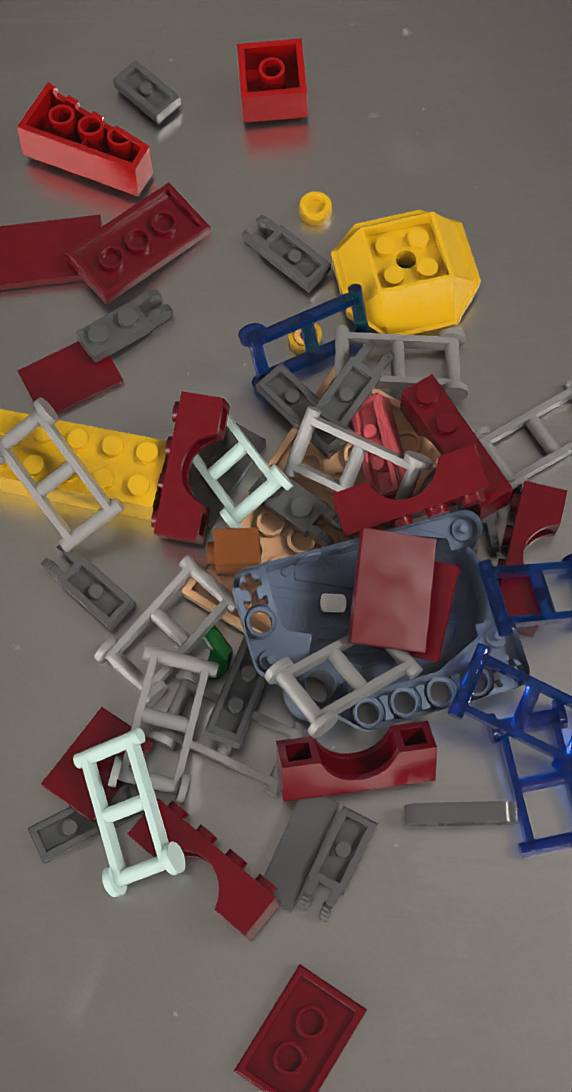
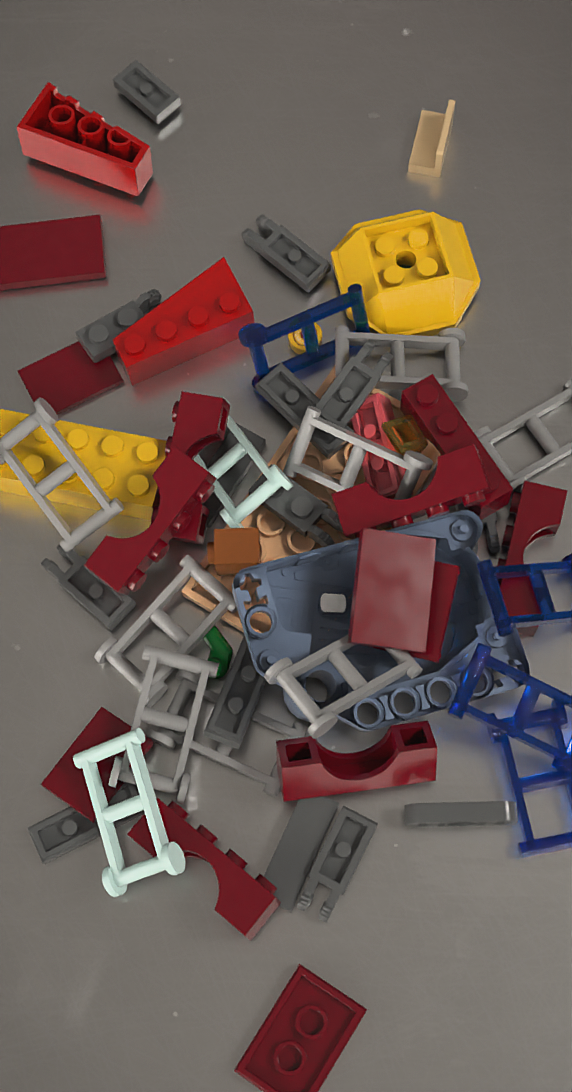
dark red tile [64,183,211,305] -> none
red brick [237,38,308,123] -> none
yellow tile [299,191,332,226] -> none
none -> dark red arch [84,446,217,595]
none -> red wedge [112,257,255,386]
none -> clear yellow slope [381,414,429,456]
none -> tan panel [408,99,456,177]

